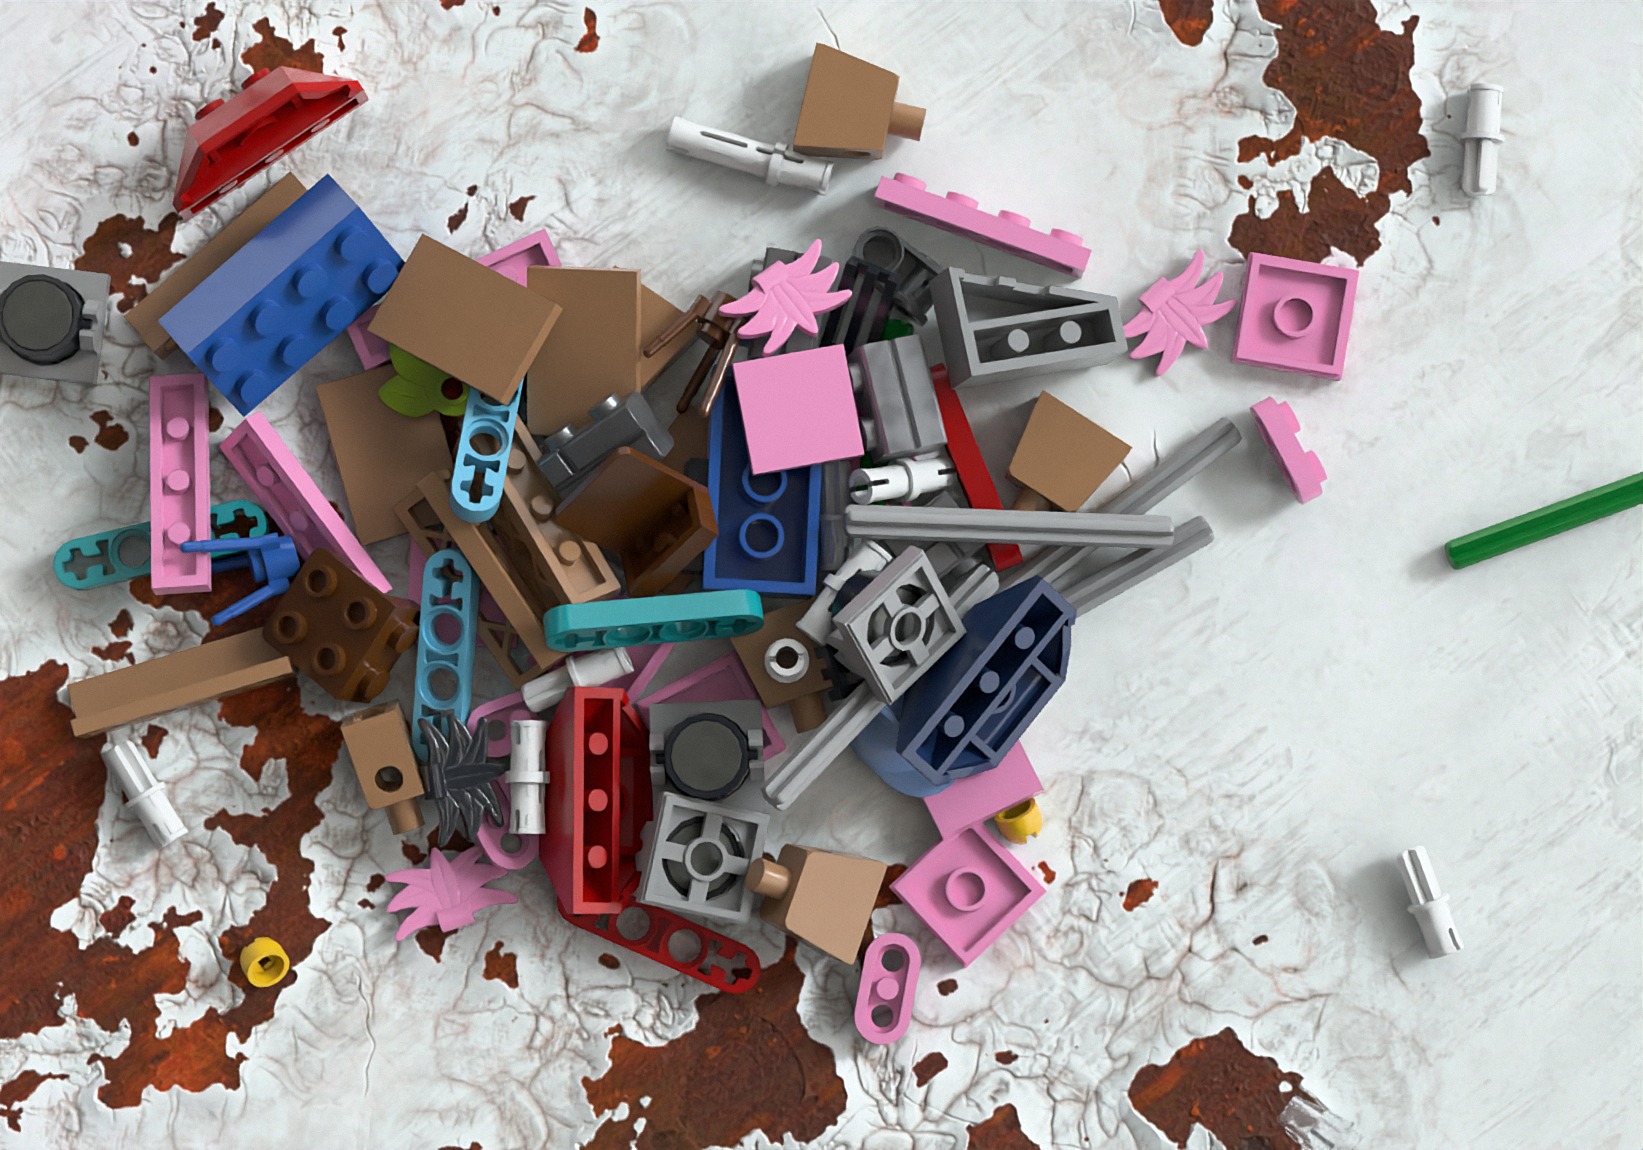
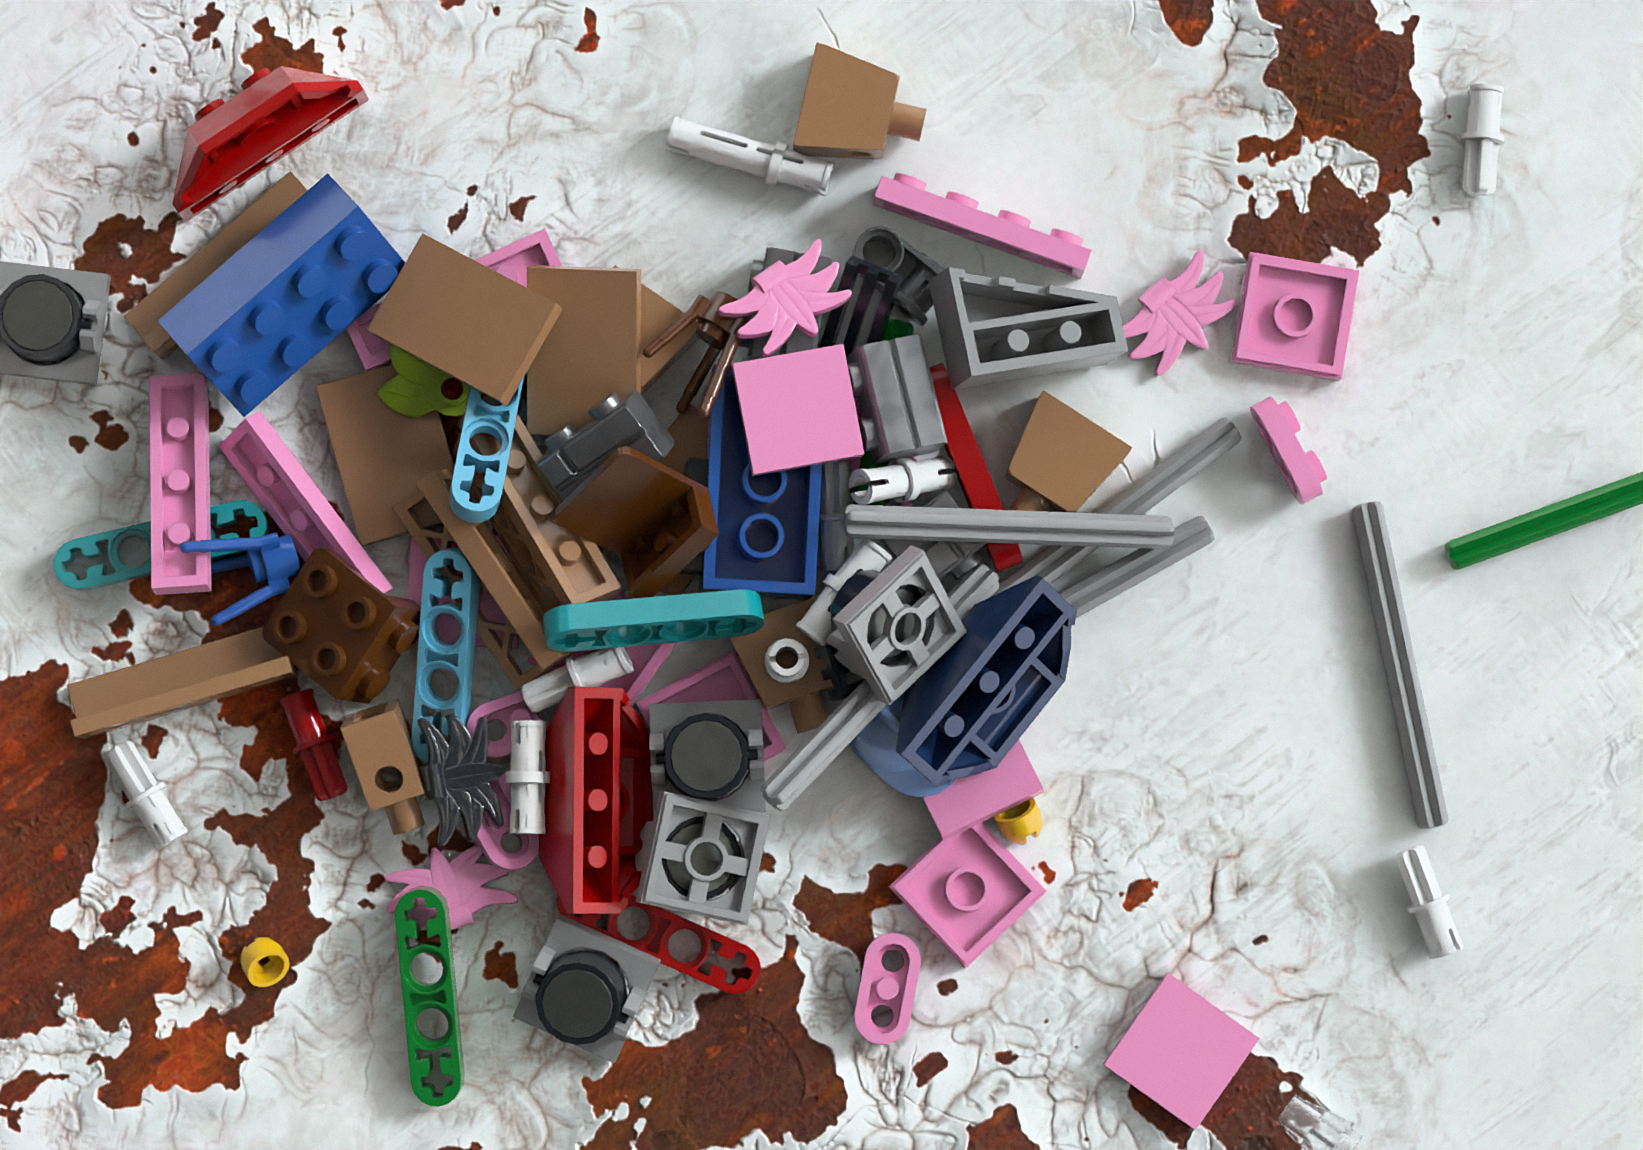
medium nougat torso [746,843,888,965] -> none
none -> red axle [279,688,348,801]
none -> green beam [395,886,465,1107]
none -> piece [513,914,661,1063]
none -> bright pink tile [1103,973,1260,1130]
none -> light grey axle [1352,501,1448,829]

